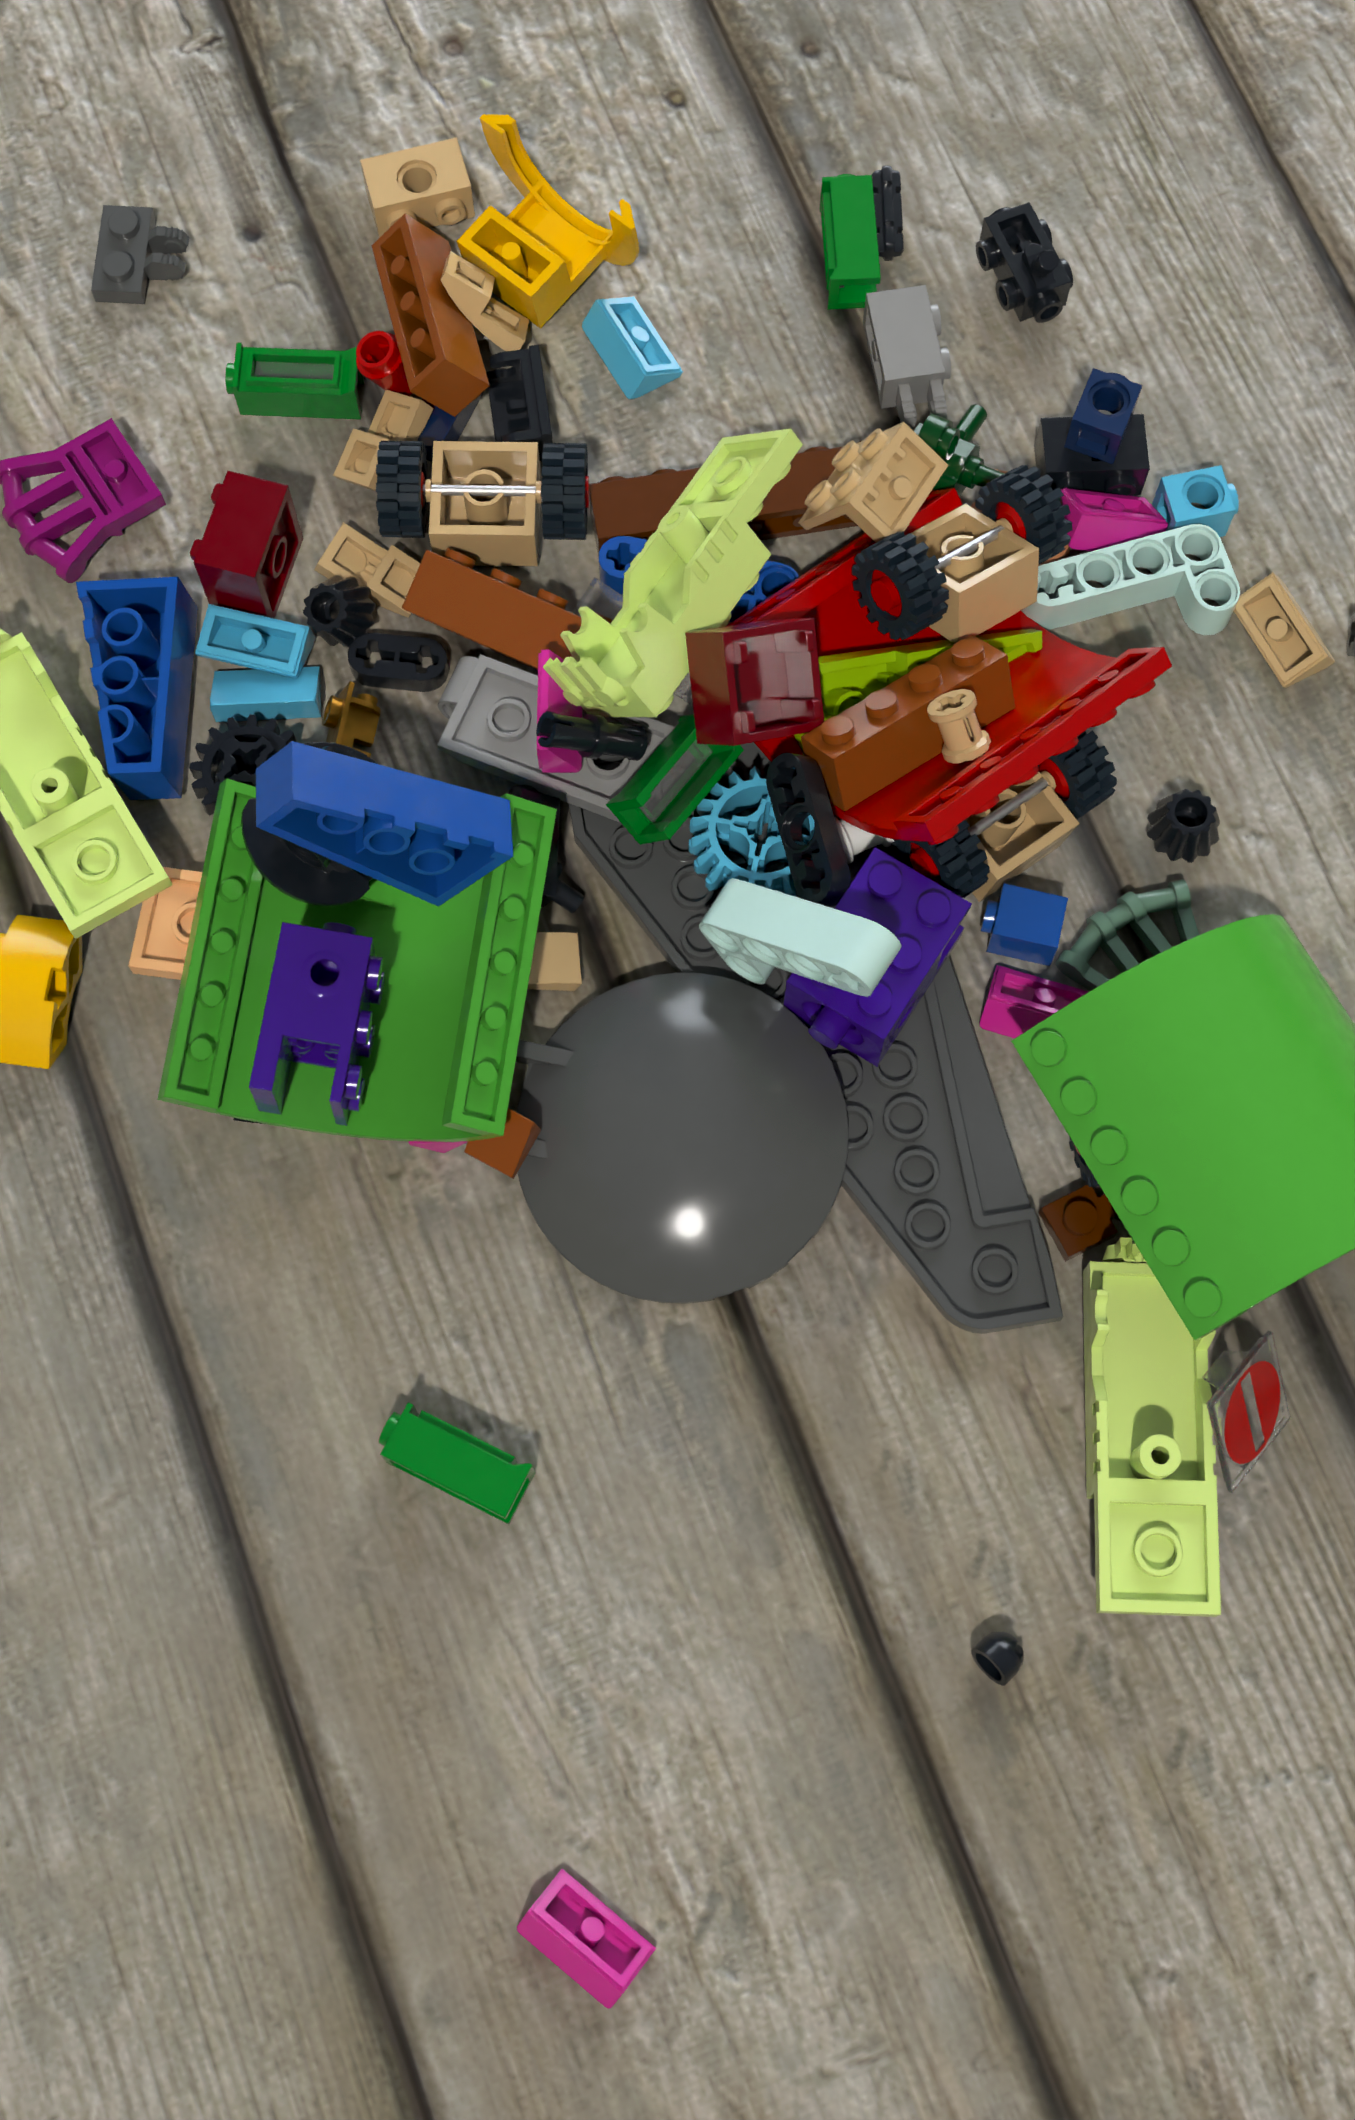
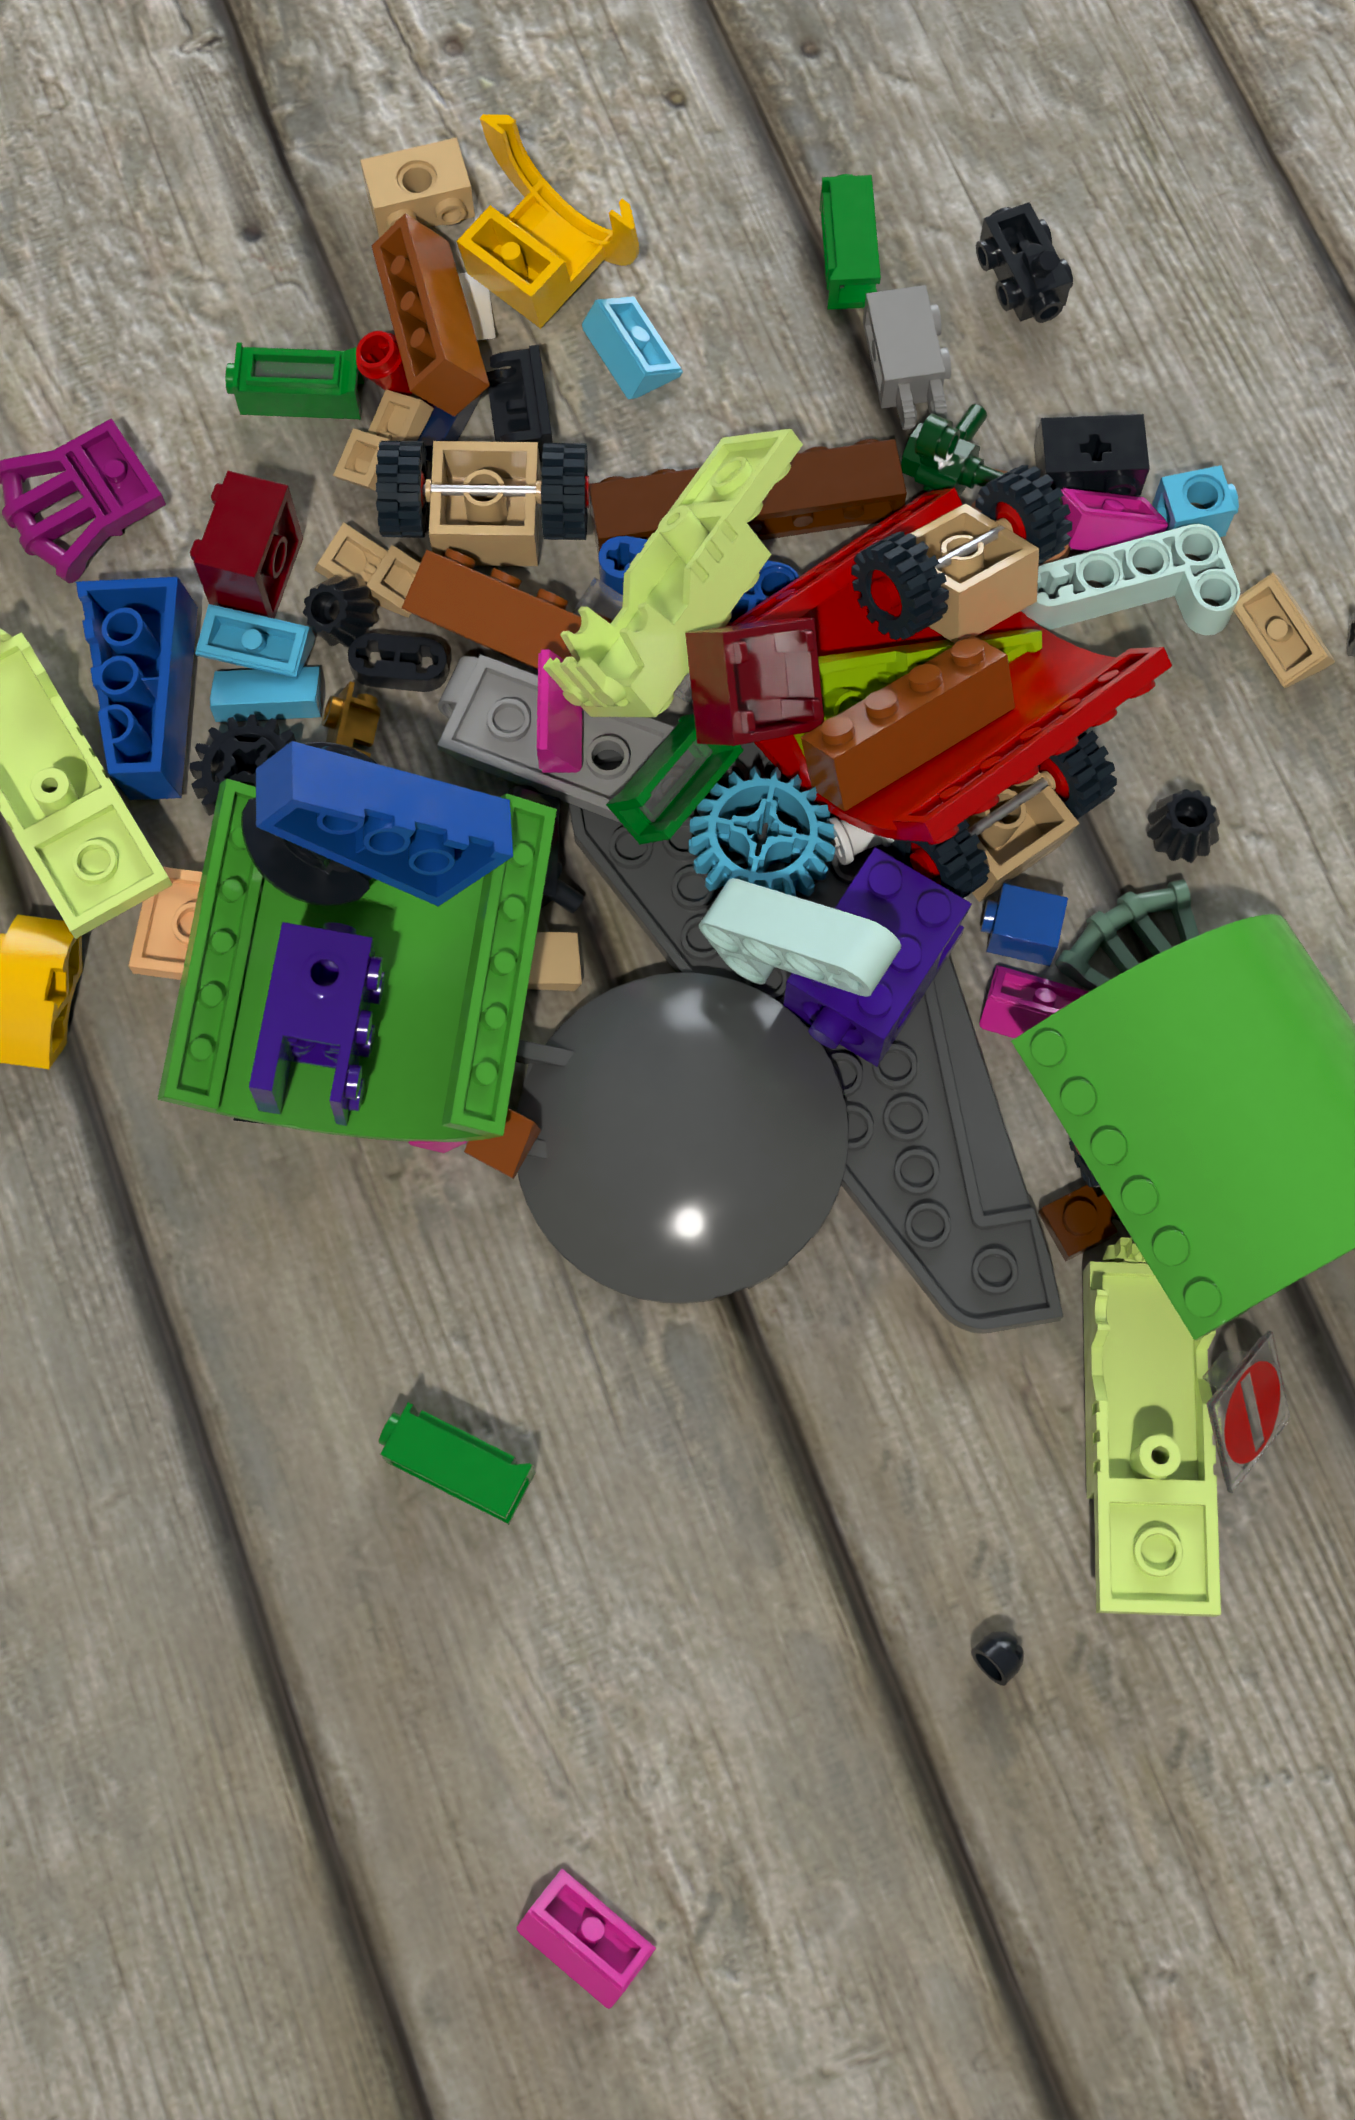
dark grey hinge [91,205,189,304] -> none
tan slope [441,251,529,352] -> none
black pin [536,711,648,761] -> none
black beam [766,753,851,906] -> none
tan bracket [799,422,948,543] -> none
black axle [872,165,904,261] -> none
tan bush [927,689,991,764] -> none
dark blue brick [1064,368,1143,464] -> none

